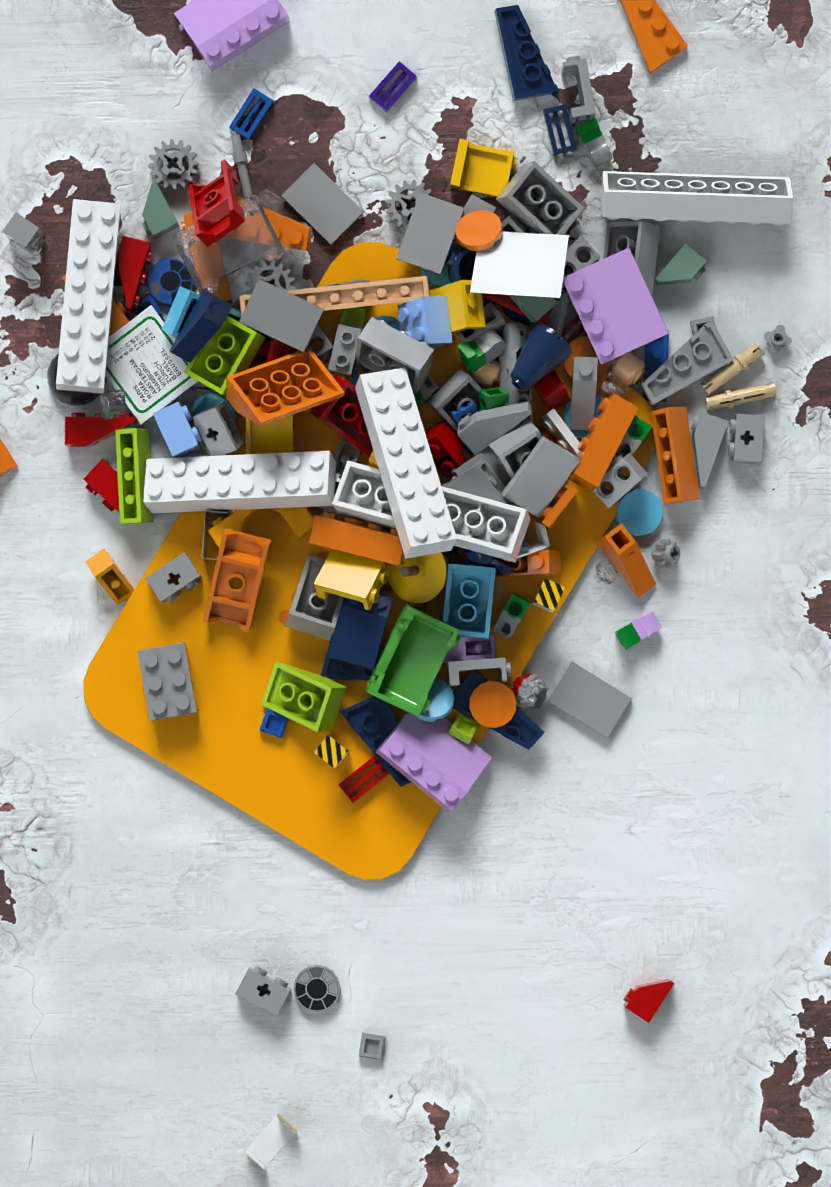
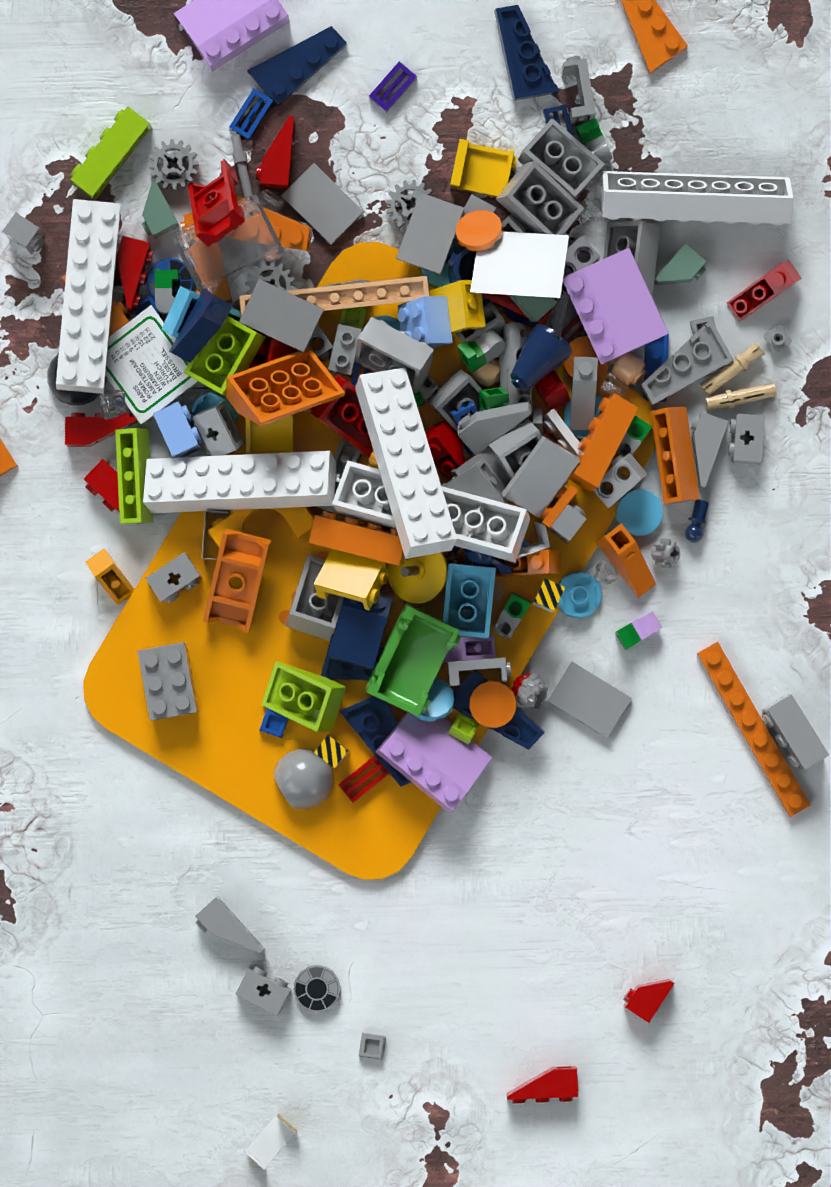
none -> lime brick [70,106,152,200]
none -> leg [155,270,180,315]
none -> light grey slope [195,896,264,953]
none -> dark blue wing [247,26,347,107]
none -> red slope [256,116,295,189]
none -> light grey cylinder [273,749,333,809]
none -> red slope [506,1066,578,1104]
none -> light grey slope [518,118,605,200]
none -> light grey tile [533,409,543,436]
none -> light grey brick [549,504,587,544]
none -> medium azure tile [558,571,602,619]
none -> dark blue axle [685,499,709,543]
none -> orange plate [697,642,811,817]
none -> red slope [727,260,802,322]
none -> light grey brick [762,694,829,770]

